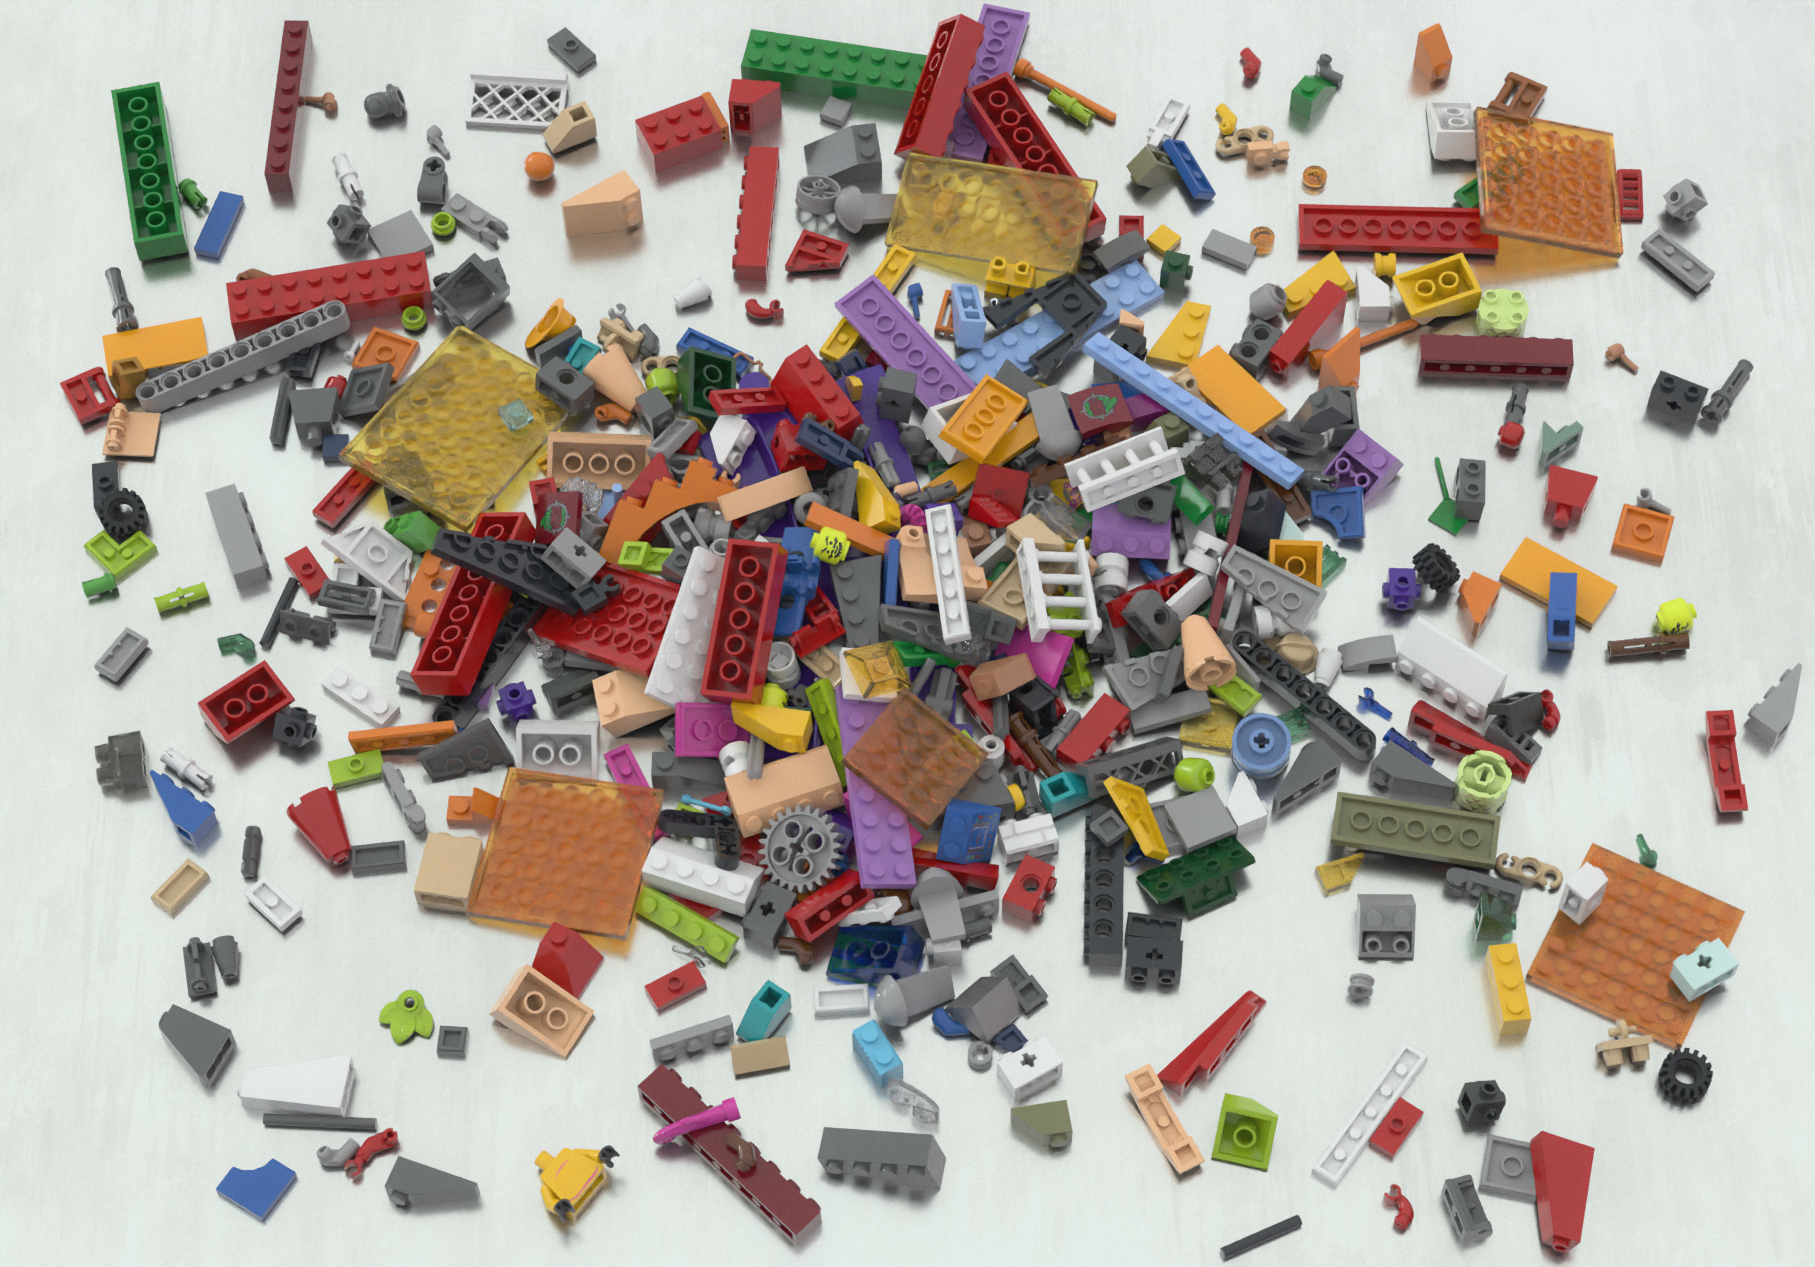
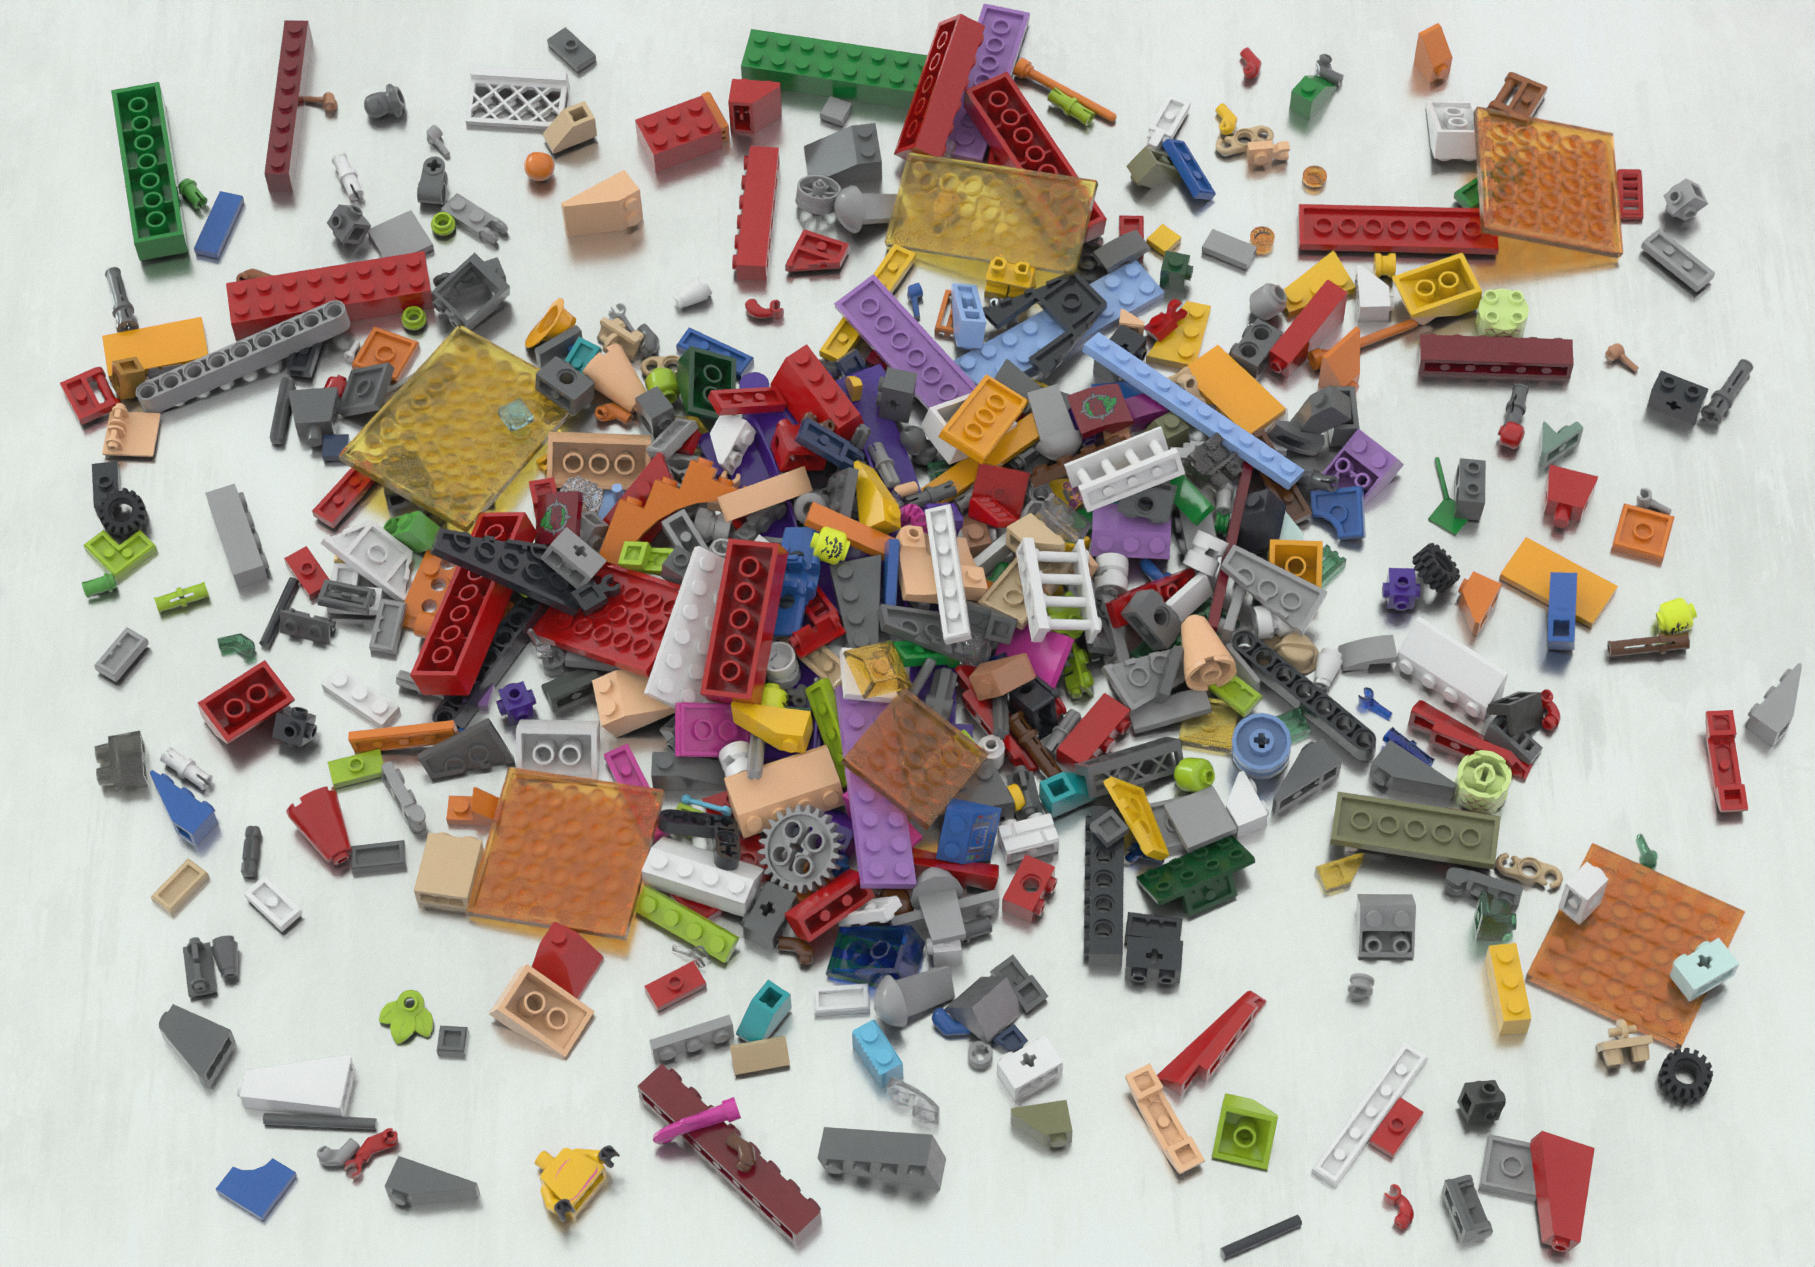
nougat piece [733,352,772,387] -> none
none -> red plate [1144,299,1188,342]

